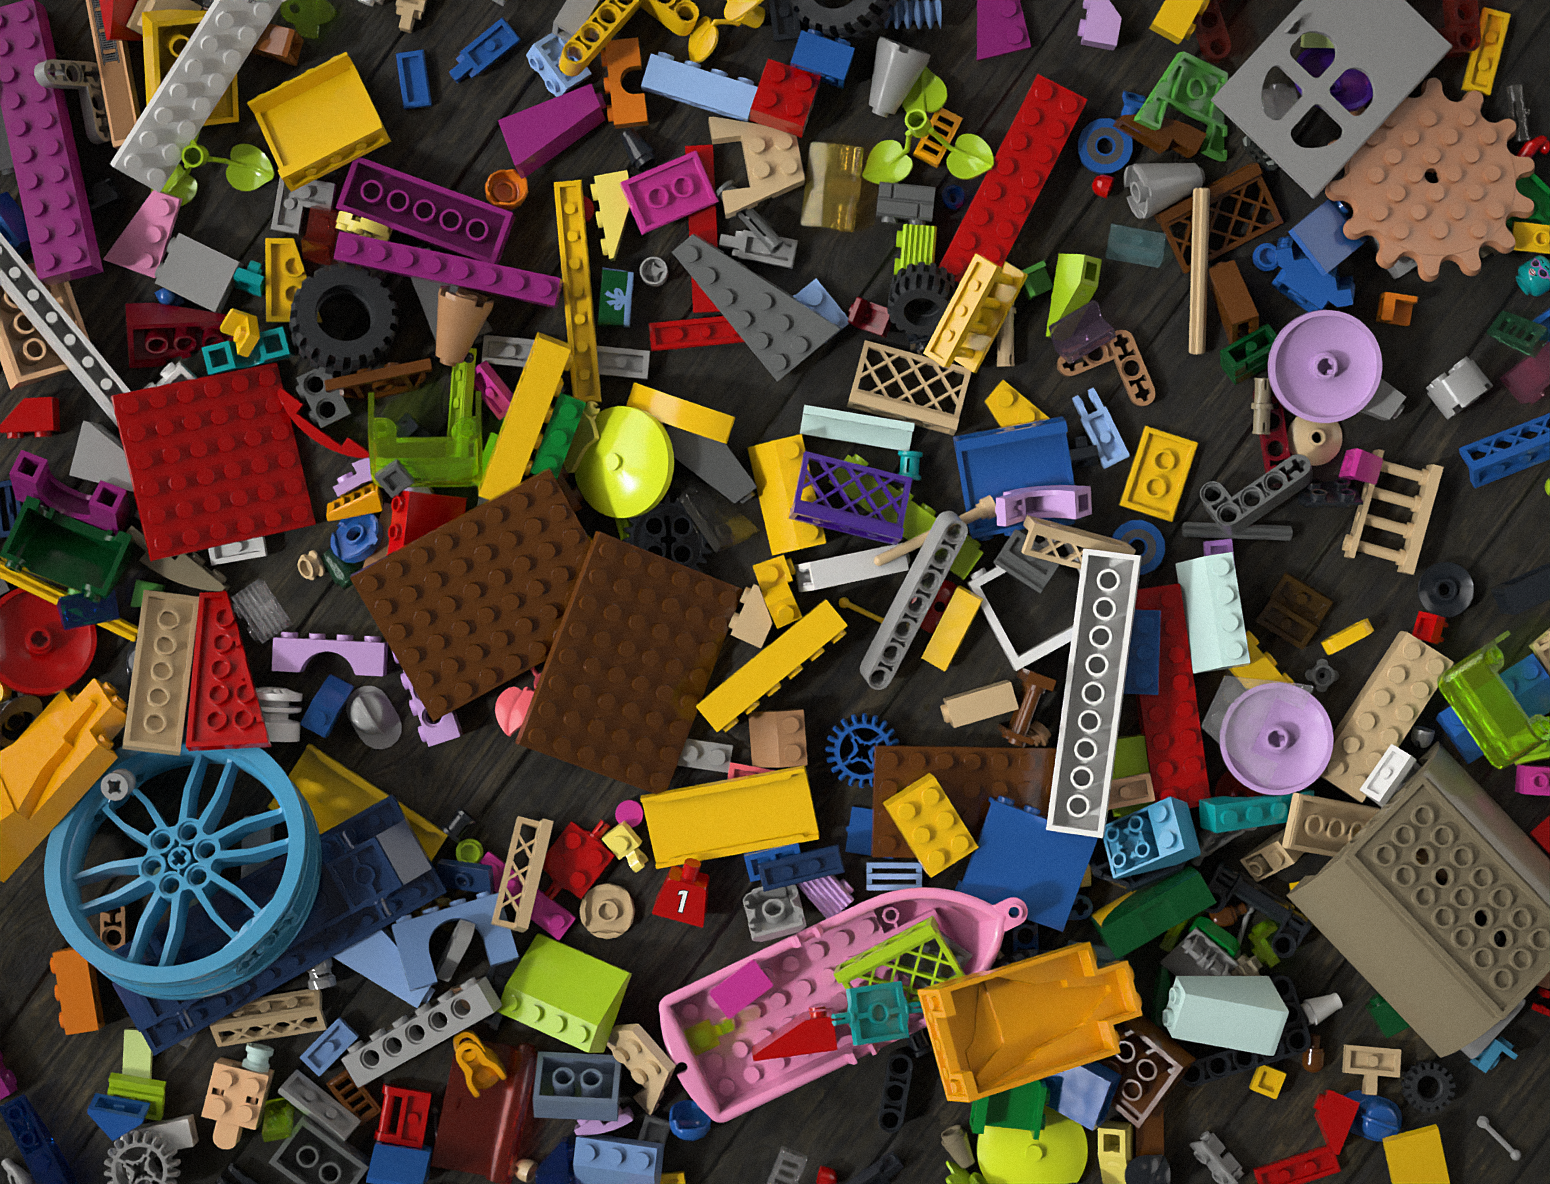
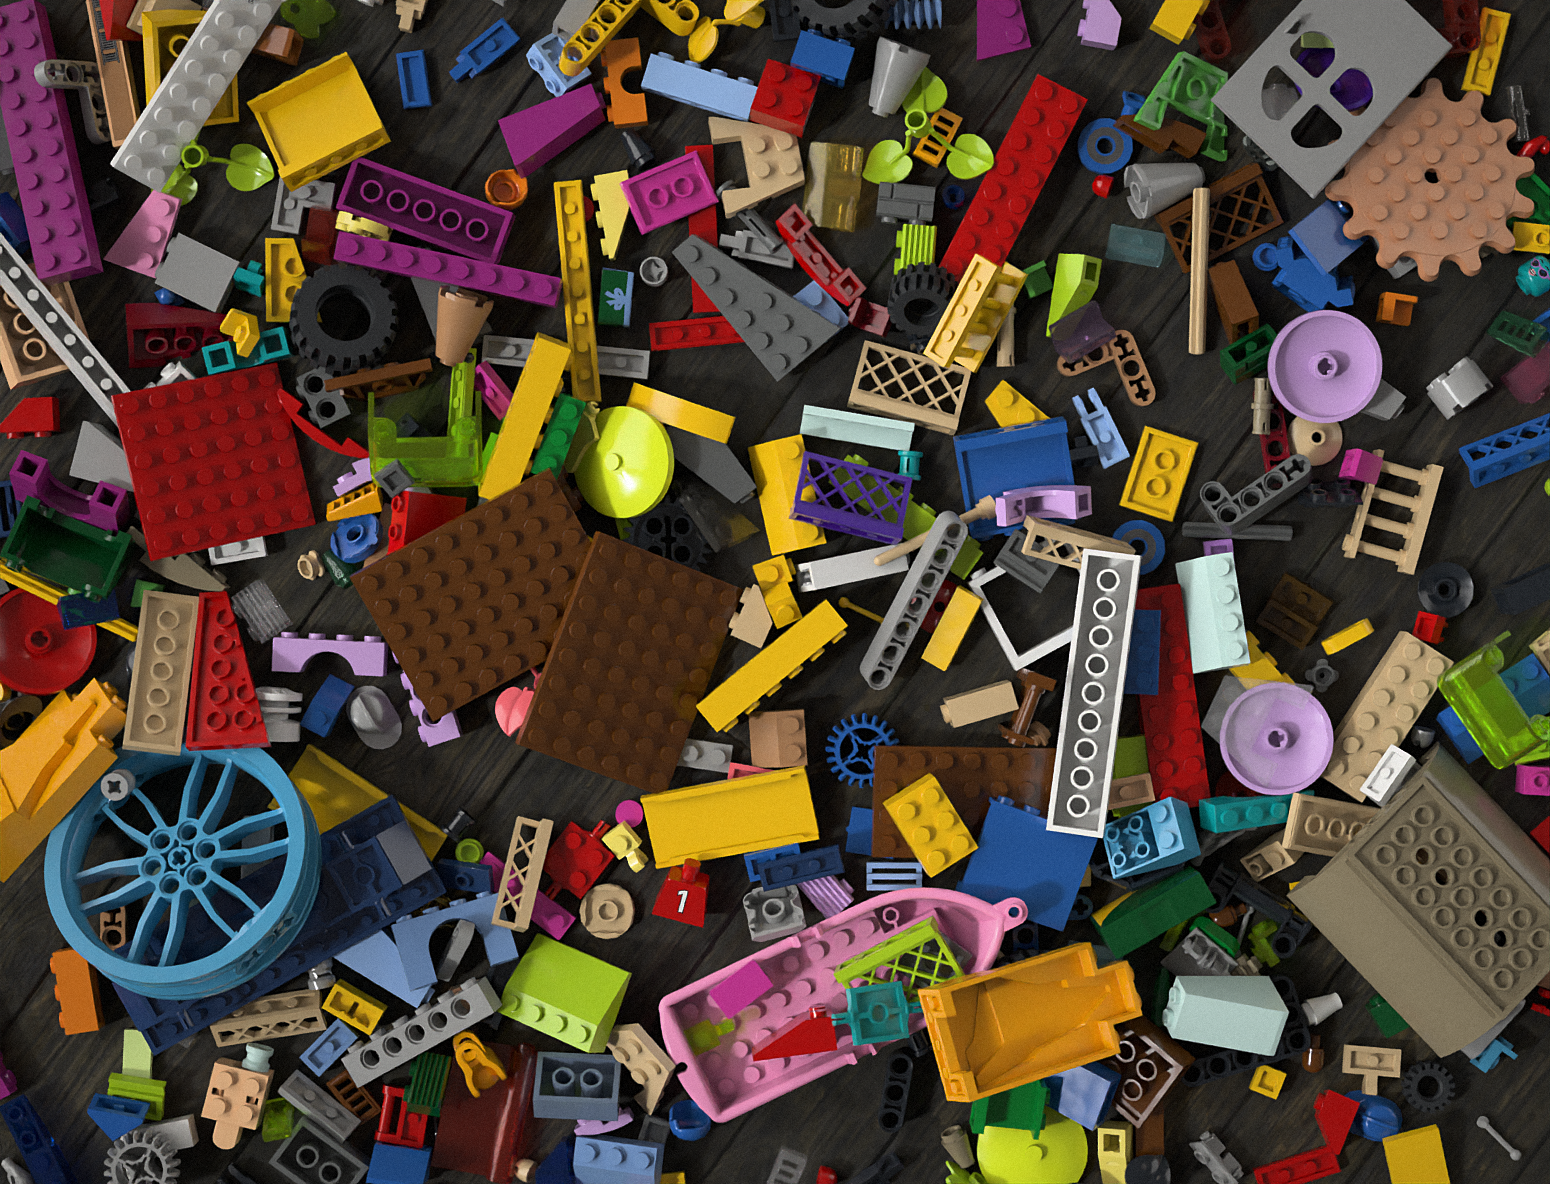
none -> yellow brick [322,979,388,1035]
none -> dark green brick [403,1052,452,1117]
none -> red slope [776,204,866,306]

